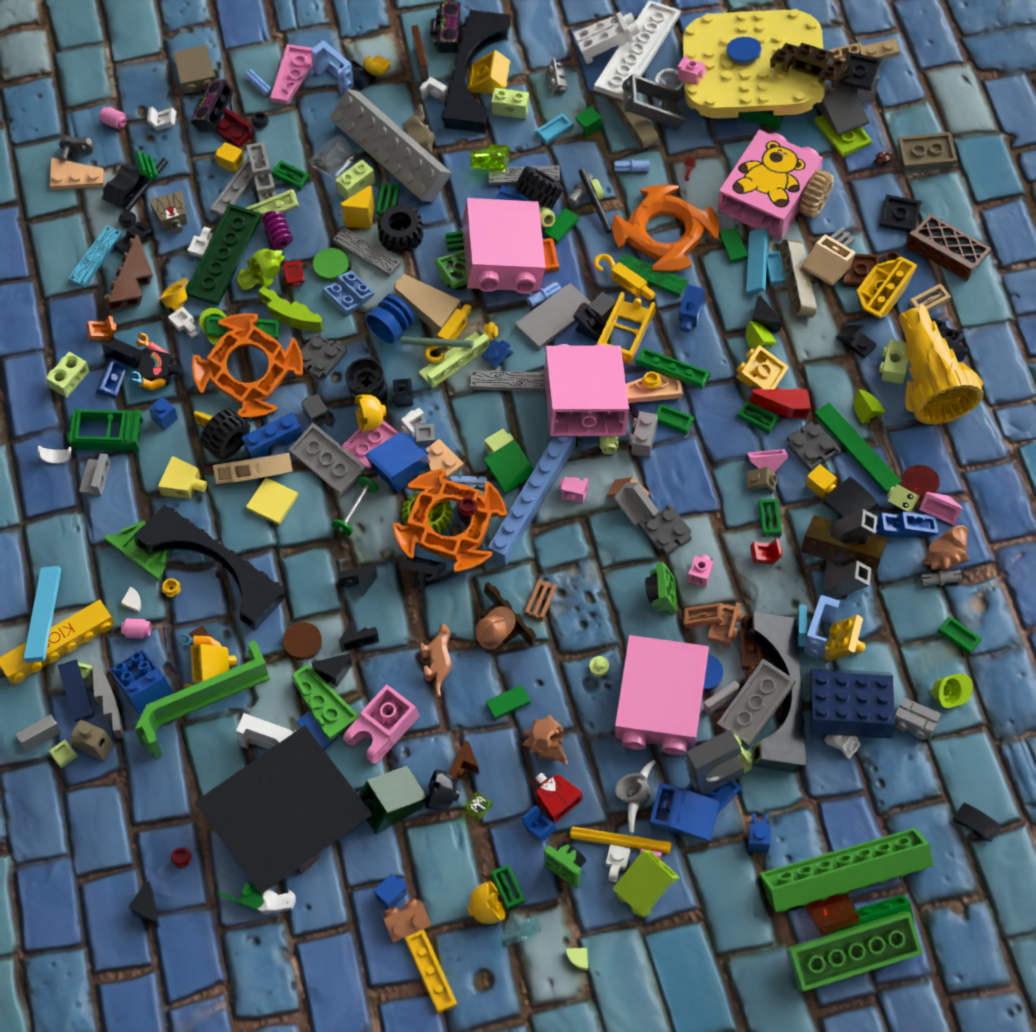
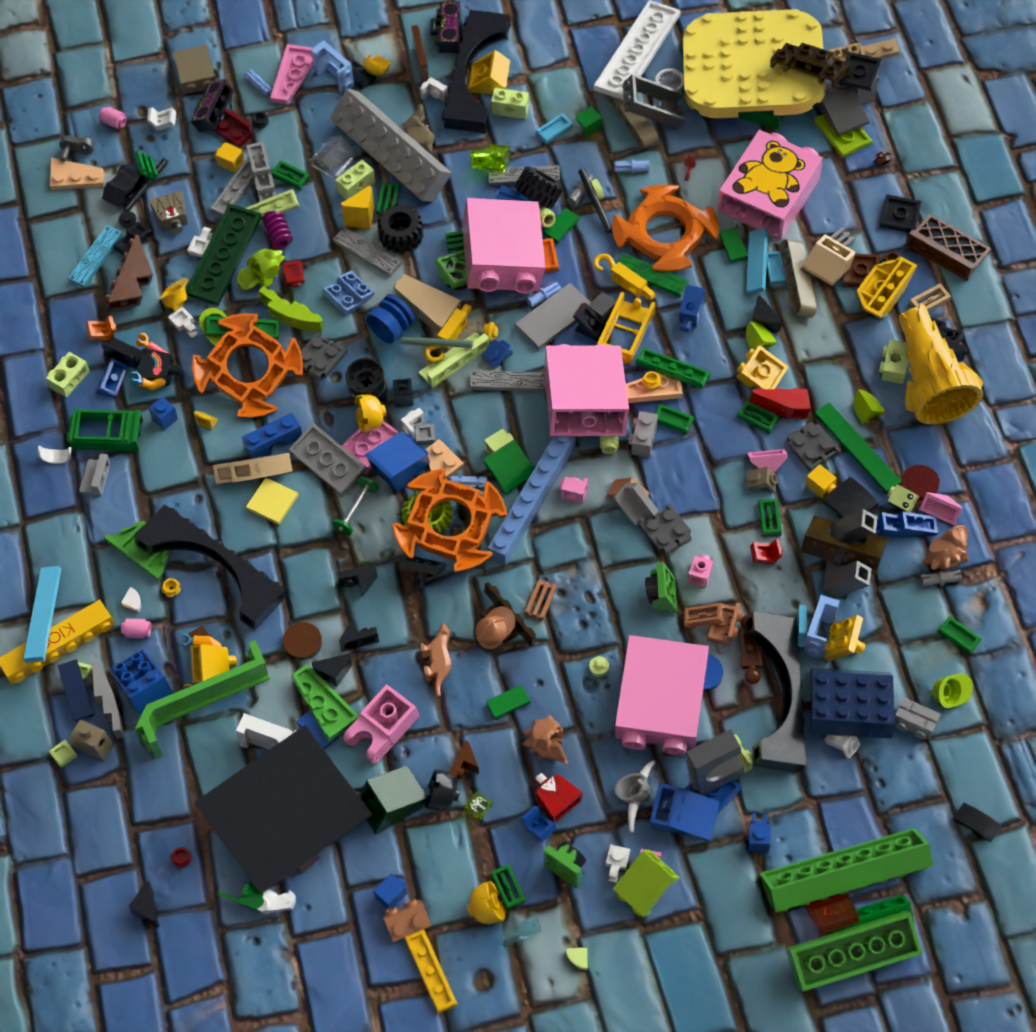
light grey panel [16,715,61,752] -> none
light yellow torso [158,456,207,499] -> none
black tyre [200,408,250,460] -> none
dark grey brick [301,394,330,426] -> none
bright green tile [313,248,349,281] -> none
dark red plate [458,497,477,516] -> none
light grey hinge [546,58,567,96] -> none
yellow axle [570,827,671,854] -> none
white hips [573,12,640,64] -> none
bright pink brick [678,55,706,85] -> none
light grey tile [703,680,740,715] -> none
light grey tile [717,659,796,747] -> none
blue tile [726,36,762,65] -> none
tan gear [799,170,834,218] -> none
black slope [836,325,877,359] -> none
dark tan plate [898,132,957,170] -> none

